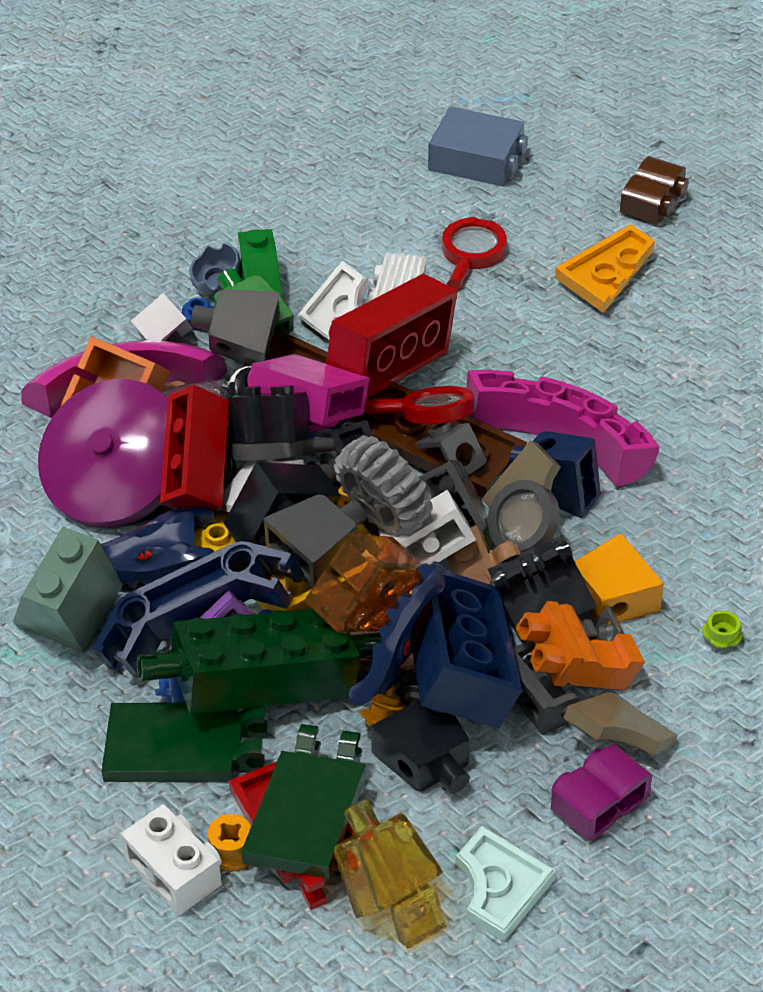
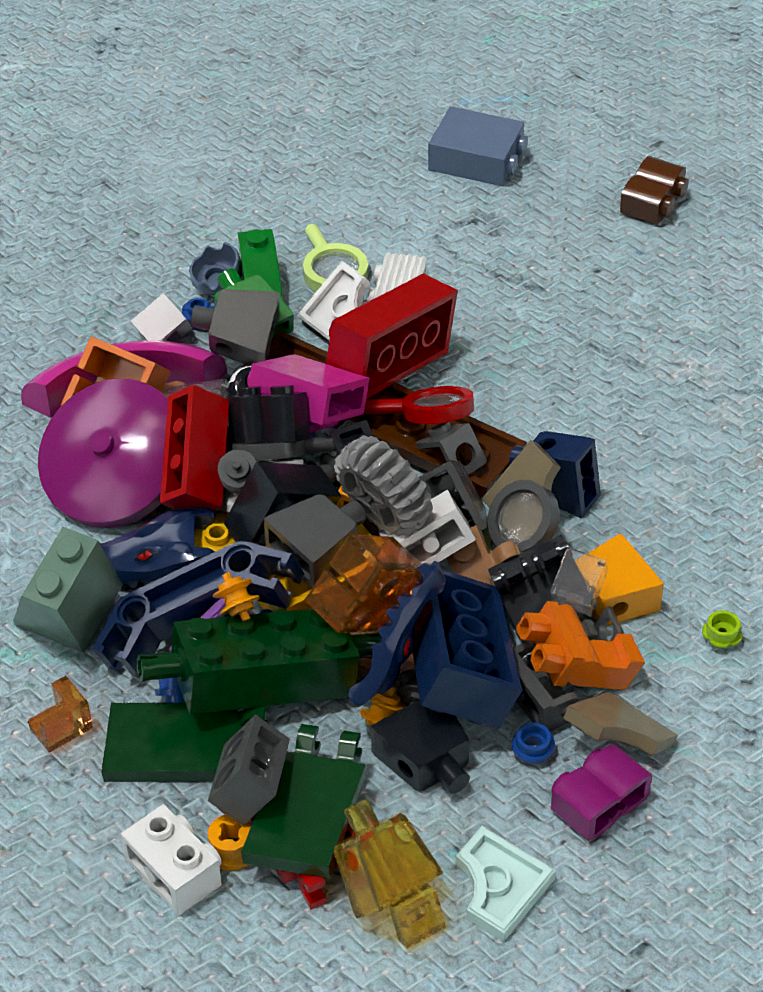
red piece [442,217,507,290] -> none
dark pink brick [466,370,660,487] -> none
light orange wing [555,224,655,313] -> none
none -> clear orange panel [28,675,93,753]
none -> dark grey brick [208,714,290,825]
none -> light orange wheel [212,572,260,622]
none -> dark grey wheel [218,450,256,493]
none -> yellowish green piece [303,224,369,292]
none -> blue plate [512,722,555,764]
none -> clear panel [550,548,608,616]

